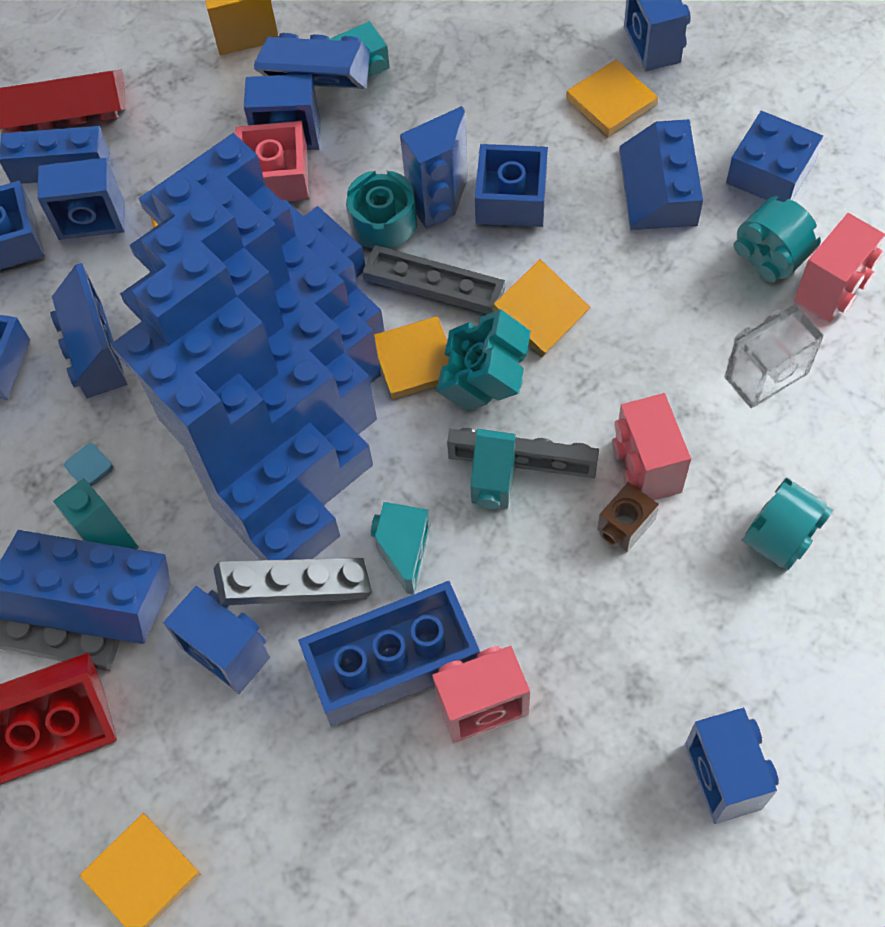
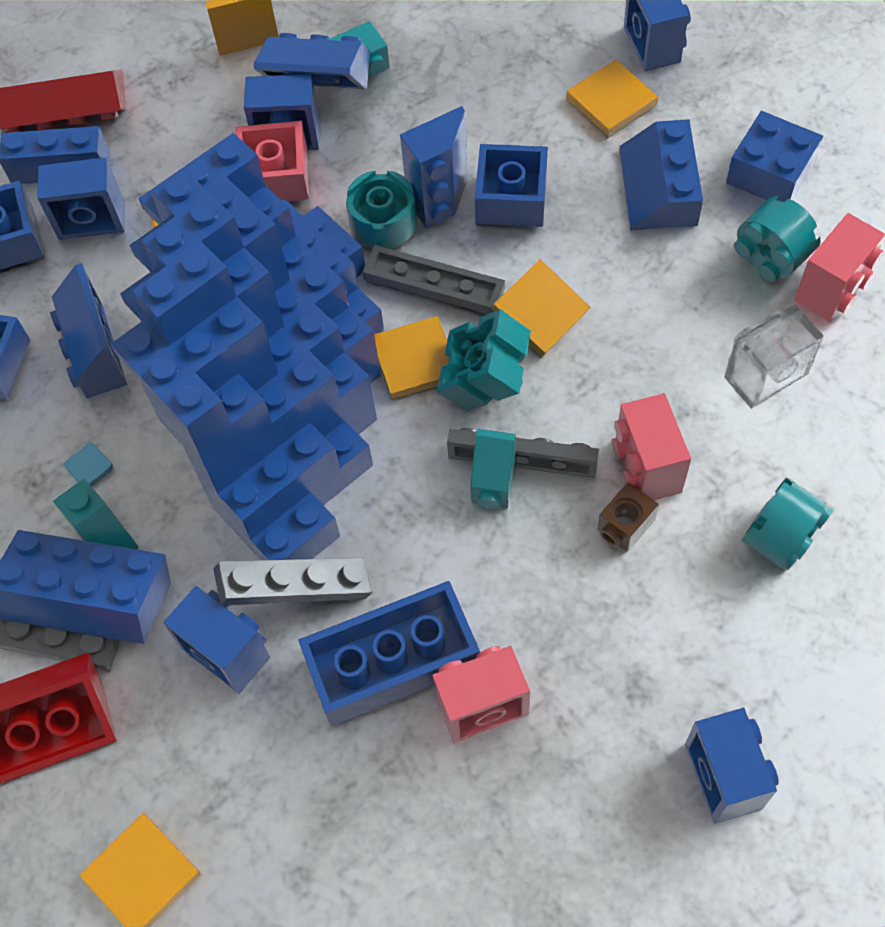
teal slope [371,502,431,594] -> none

